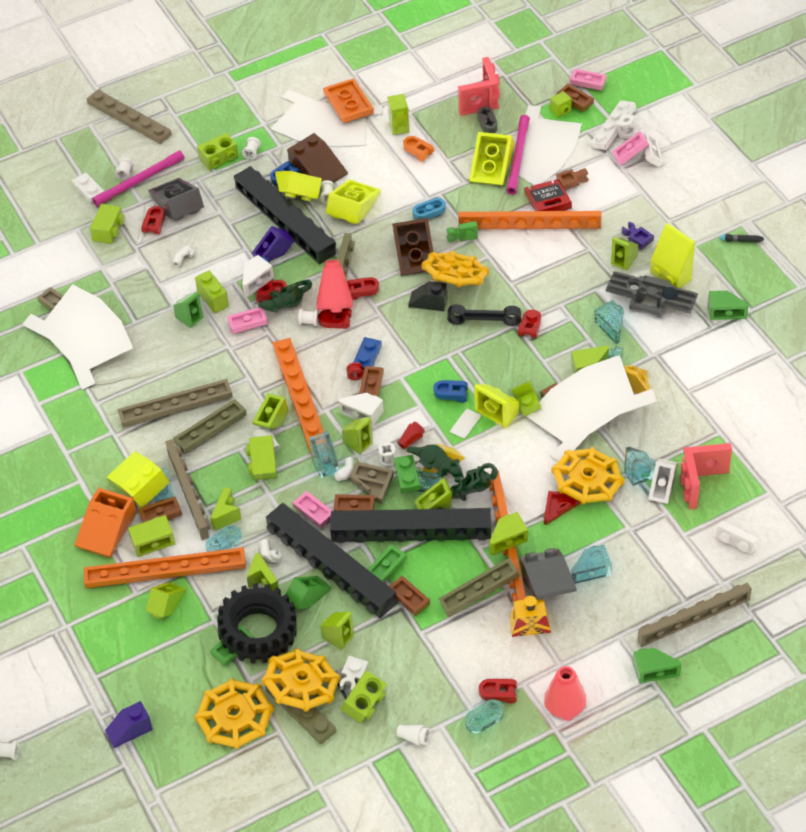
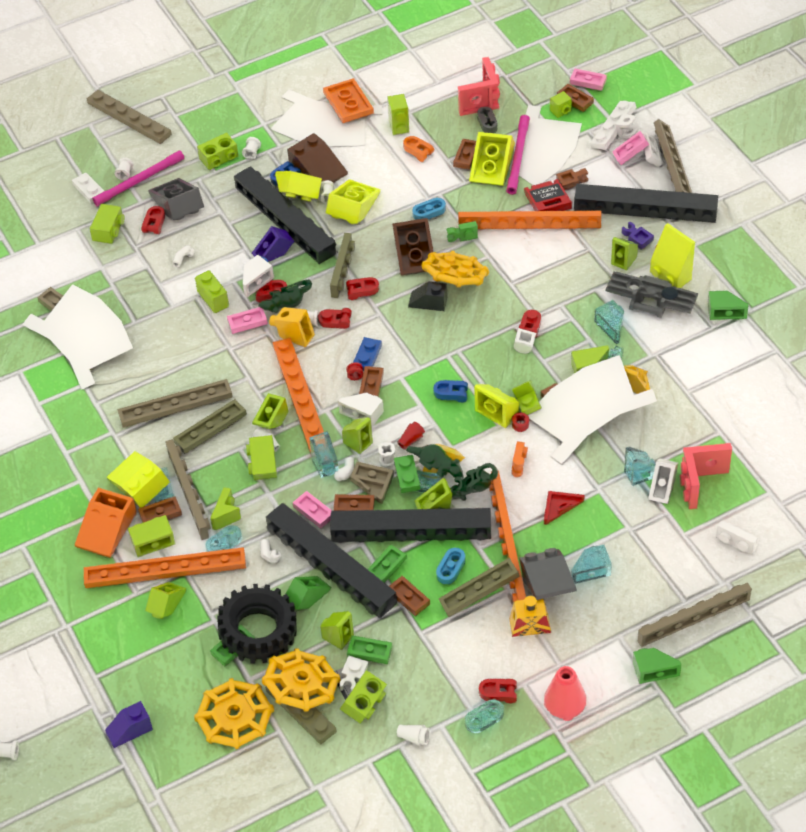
bright green slope [173,292,203,328] -> none
lime slope [247,552,279,591] -> none
coral cone [316,260,353,313] -> none
black piece [447,304,521,326] -> none
white sticker [450,409,481,438] -> none
lime slope [489,512,528,556] -> none
yellow plate [551,447,625,505] -> none
black piece [719,234,764,242] -> none
none -> yellow torso [269,307,315,347]
none -> bright green plate [347,635,393,664]
none -> dark azure plate [436,548,465,584]
none -> dark orange plate [453,139,476,170]
none -> orange plate [511,441,528,477]
none -> red bush [512,412,529,432]
none -> white brick [514,328,536,354]
none -> black brick [574,184,719,223]
none -> dark tan plate [654,119,692,193]

